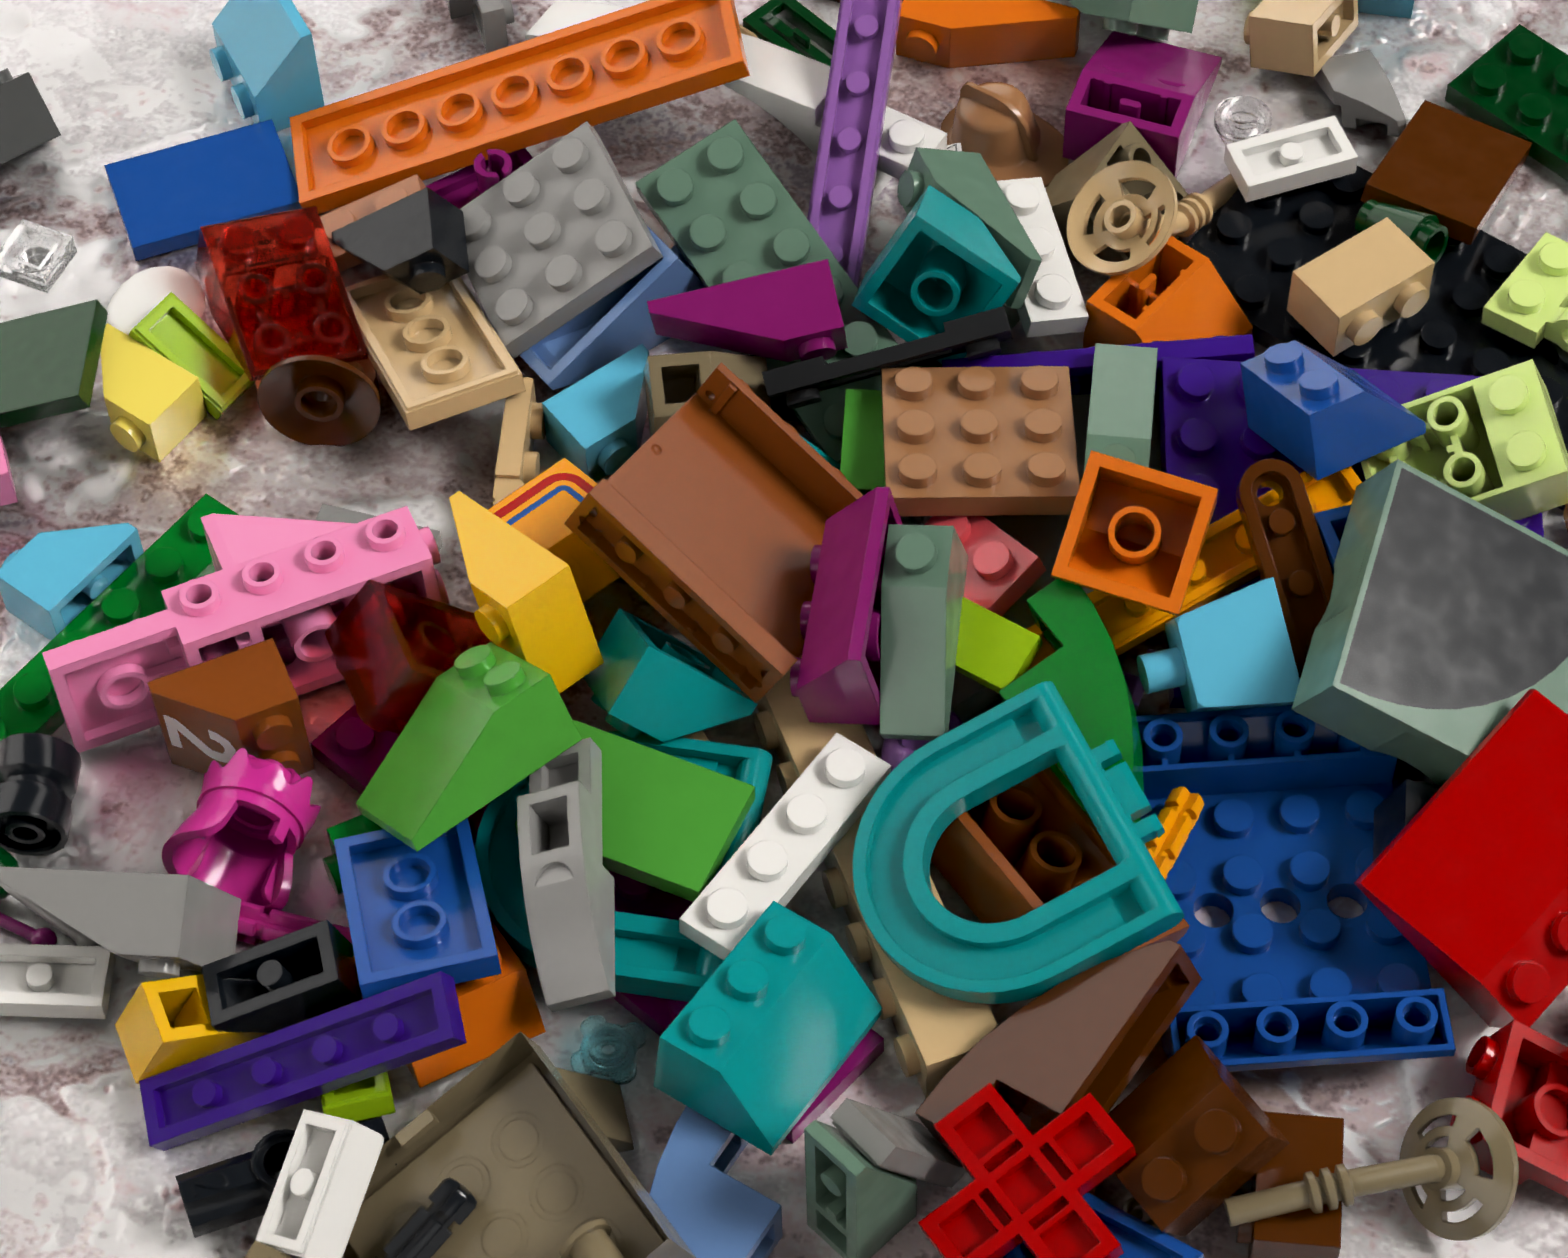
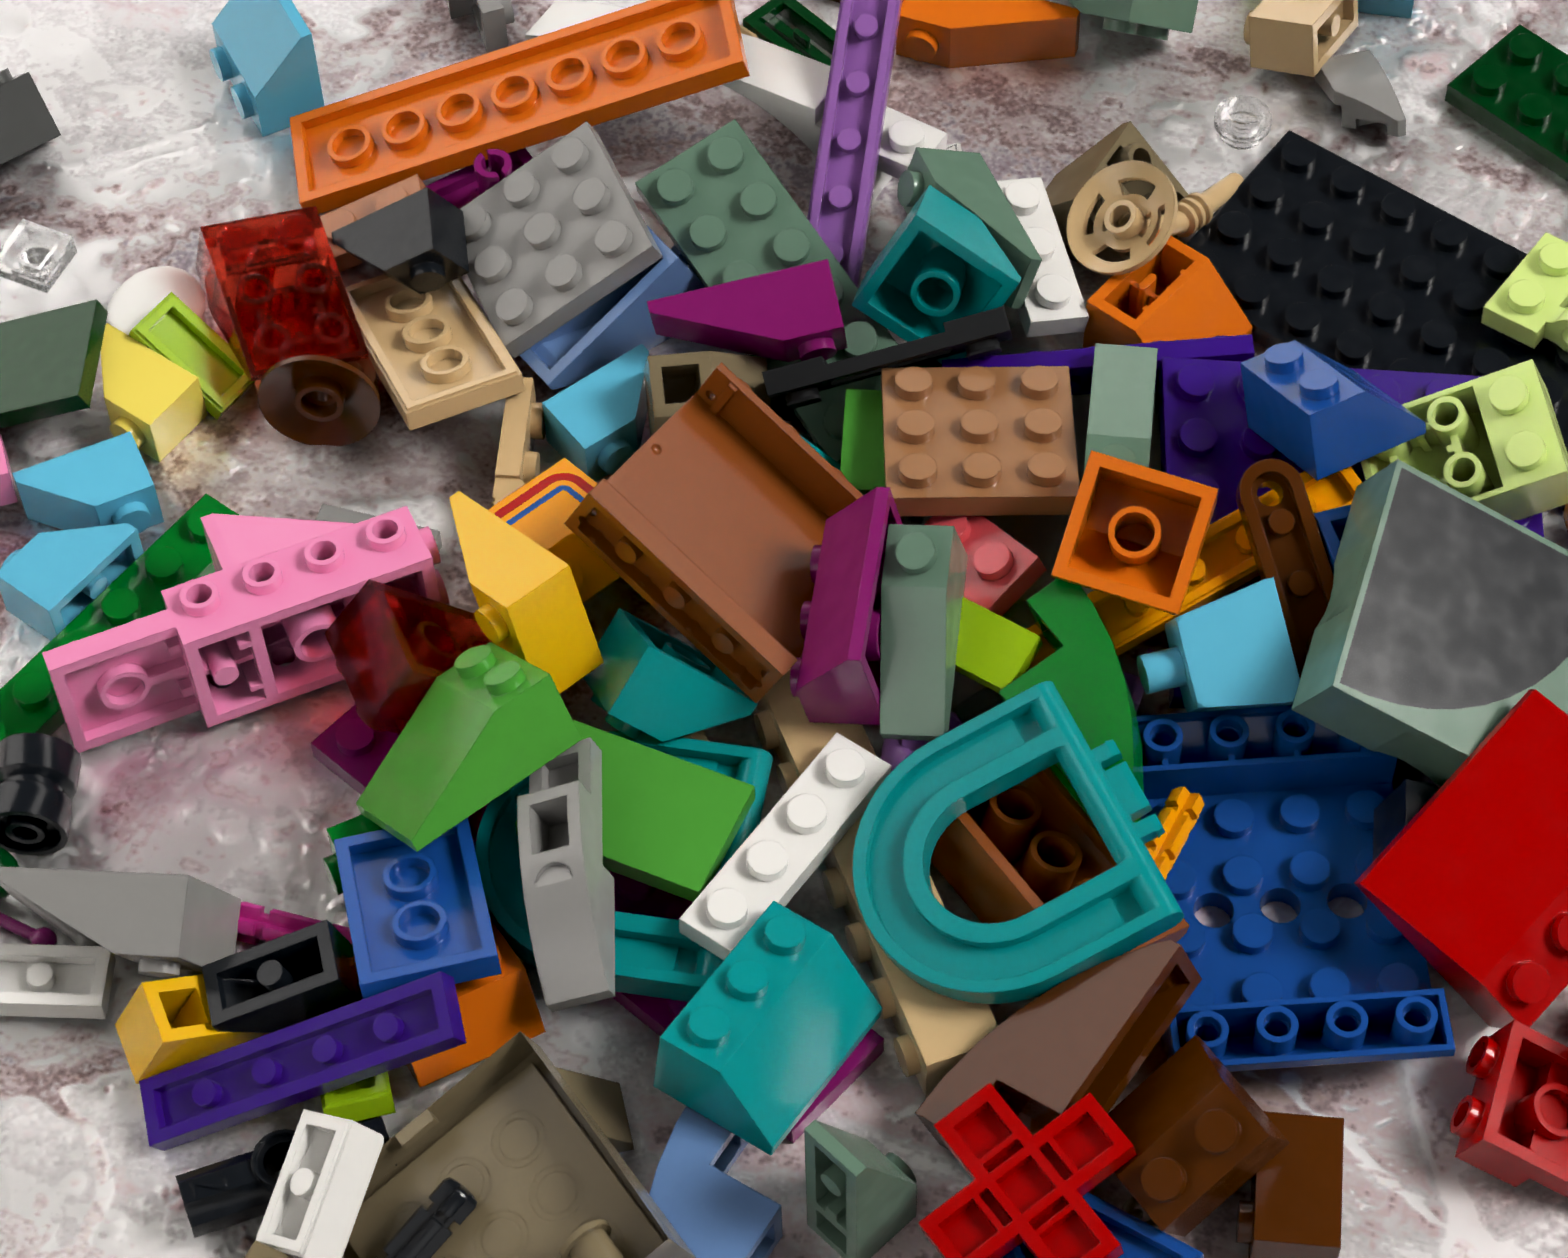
blue tile [104,119,305,261] -> none
dark orange slope [147,638,315,775] -> none
dark pink hat [162,748,321,914] -> none
clear light blue plate [570,1015,647,1085] -> none
light grey tile [830,1098,966,1188] -> none
medium nougat piece [941,82,1069,187] -> none
magenta slope [1062,31,1222,179] -> none
dark tan dish [1223,1097,1519,1241] -> none
white plate [1224,115,1358,203] -> none
tan brick [1287,217,1435,357] -> none
dark green cone [1355,199,1449,266] -> none
reddish brown tile [1361,100,1532,245] -> none
none -> medium azure slope [12,431,164,533]

